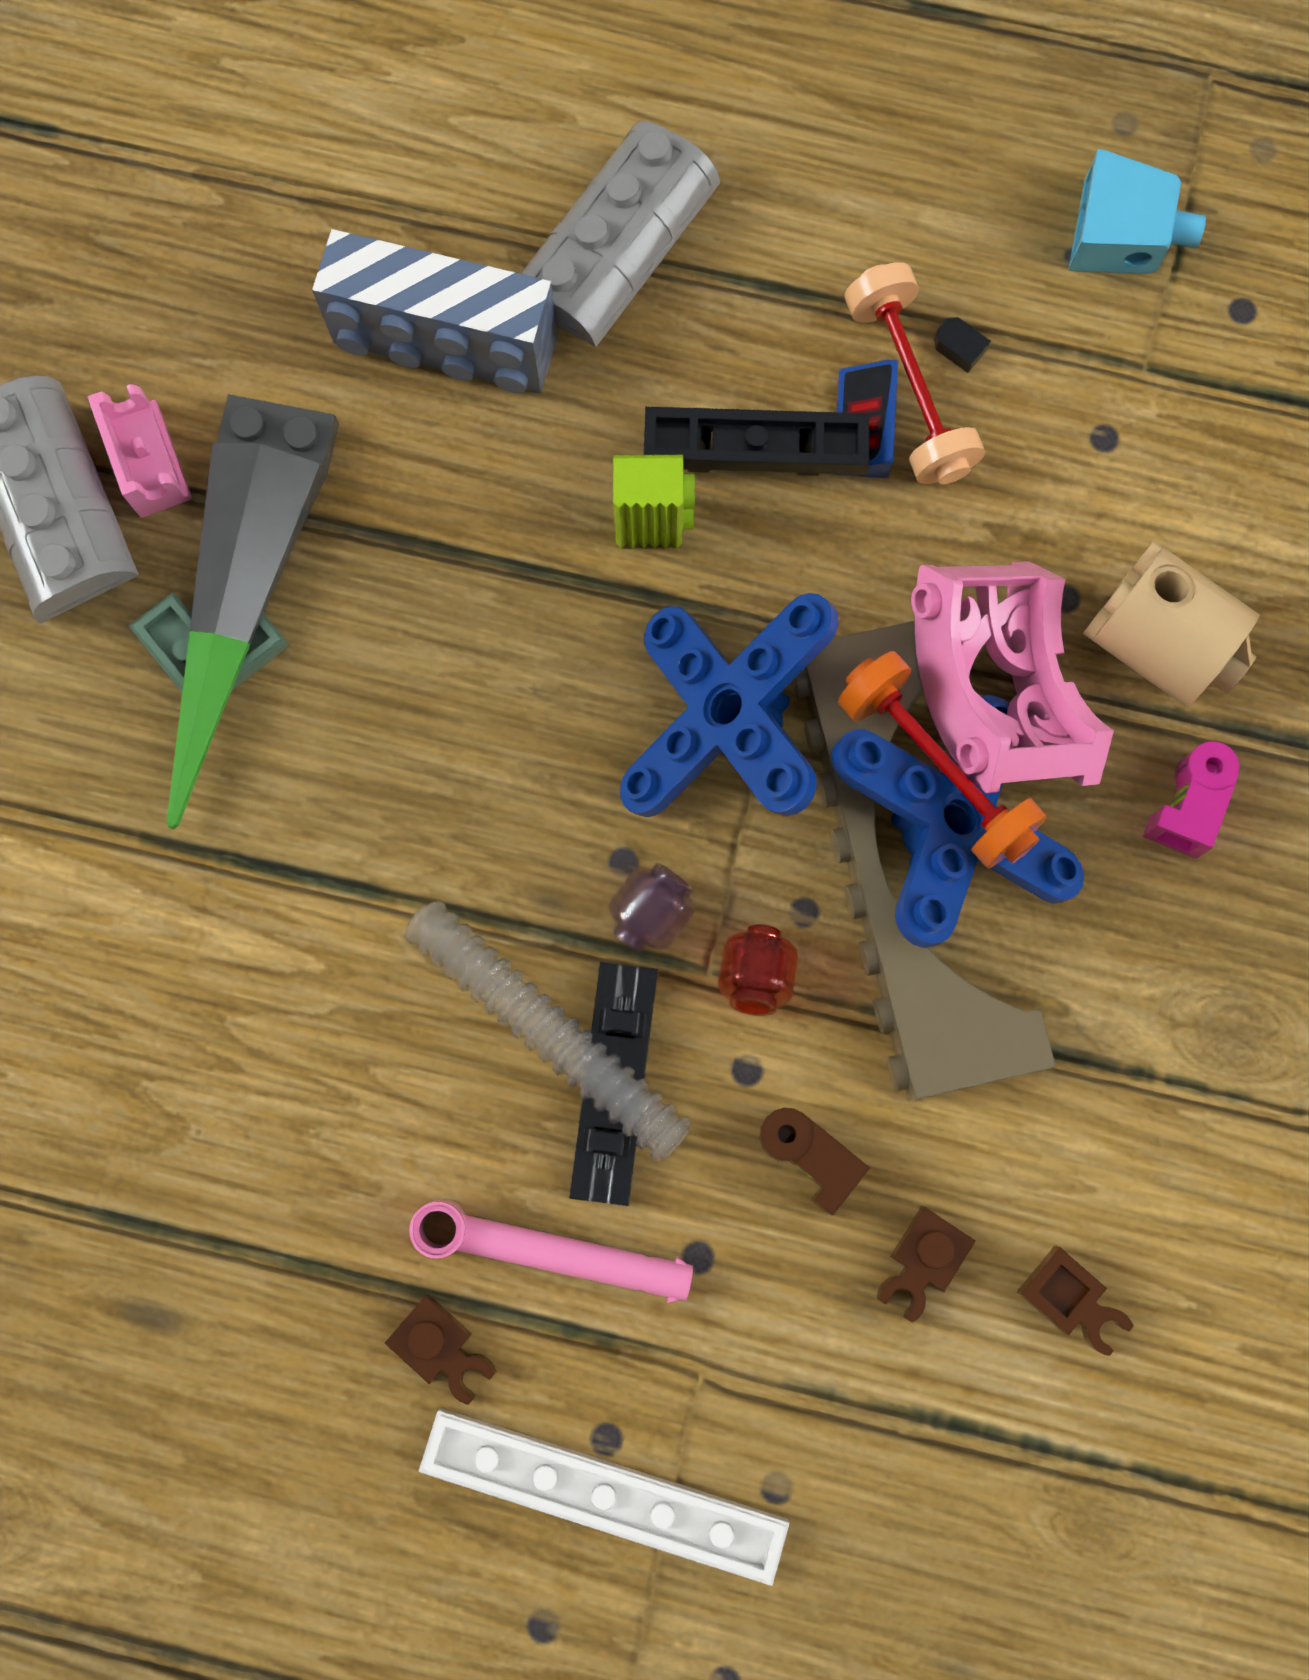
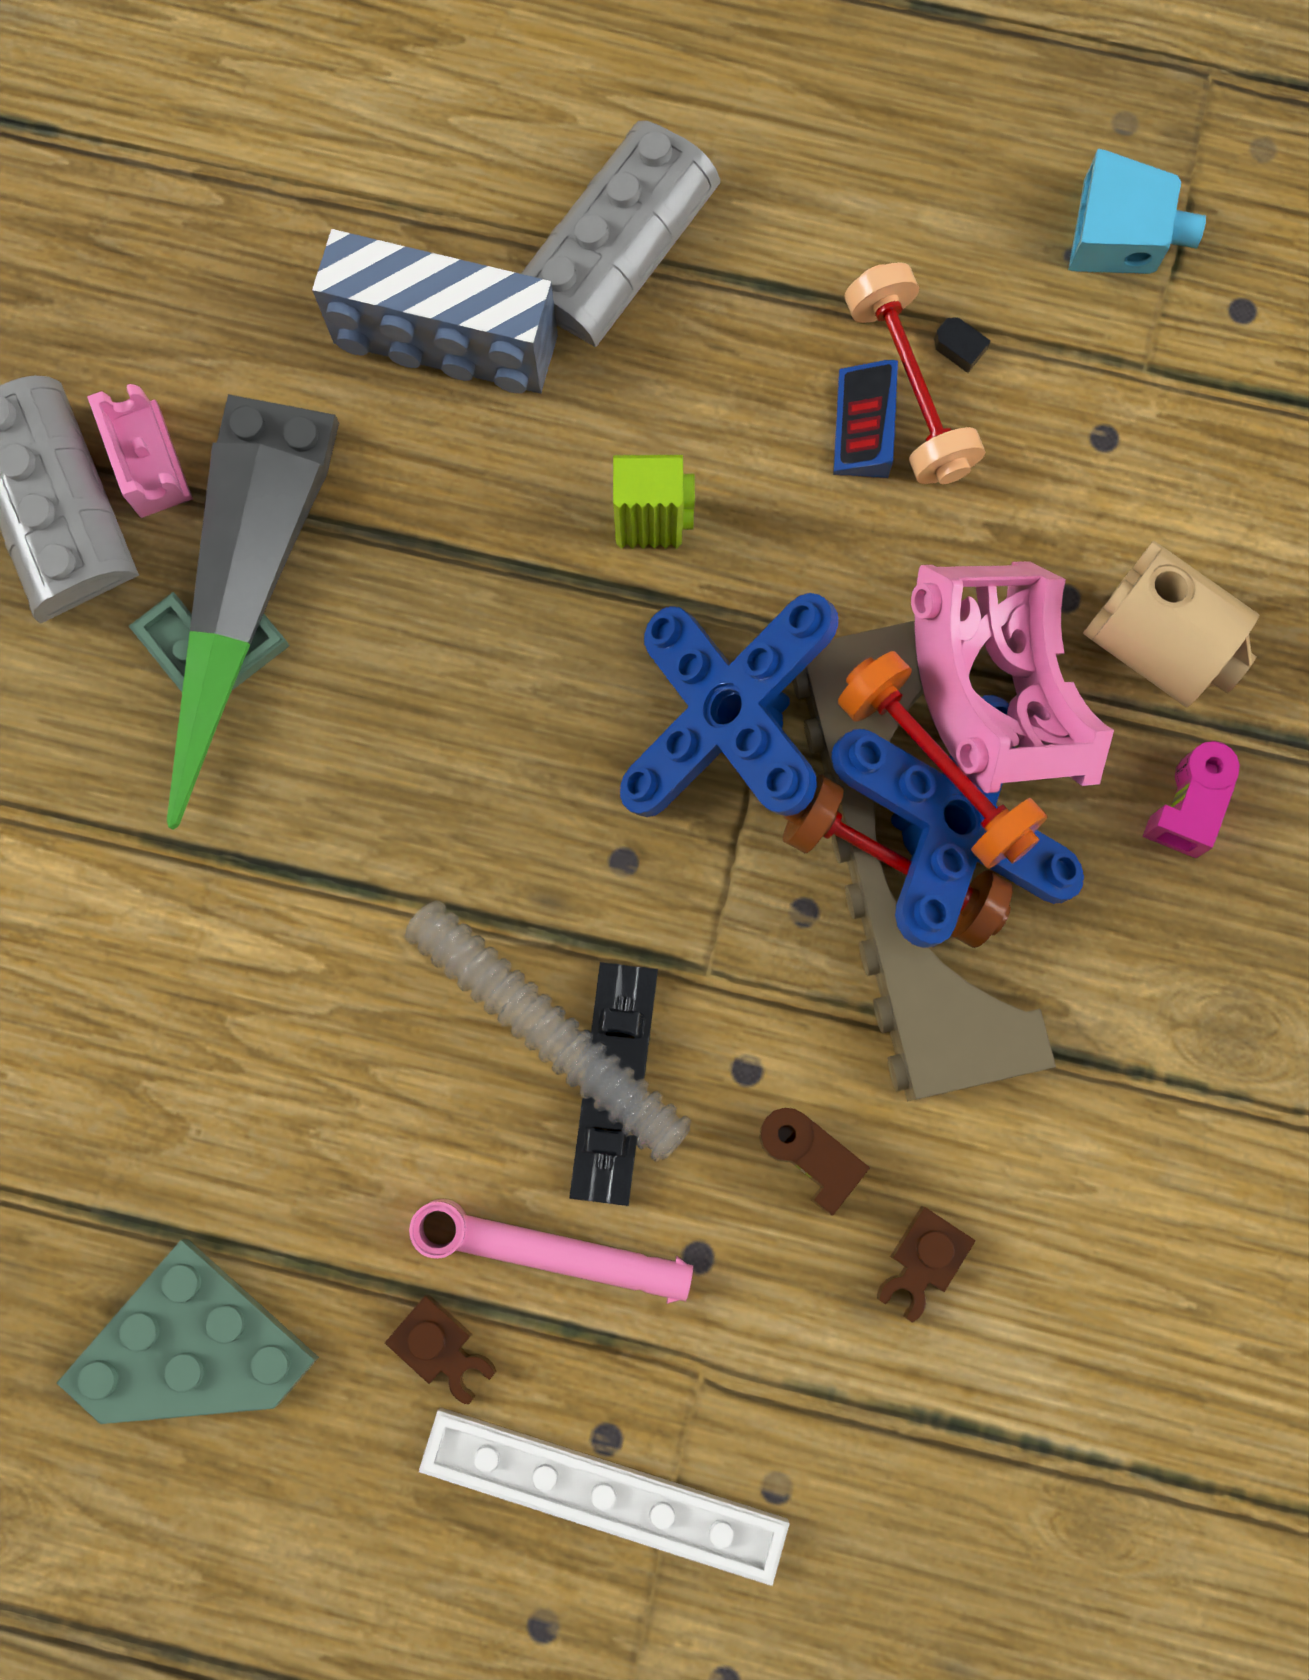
head [609,862,695,952] -> none
black hinge [644,406,869,476] -> none
clear red head [718,924,799,1016] -> none
reddish brown plate [1017,1246,1134,1356] -> none
none -> sand green plate [57,1239,319,1424]
none -> dark orange axle [783,775,1013,948]

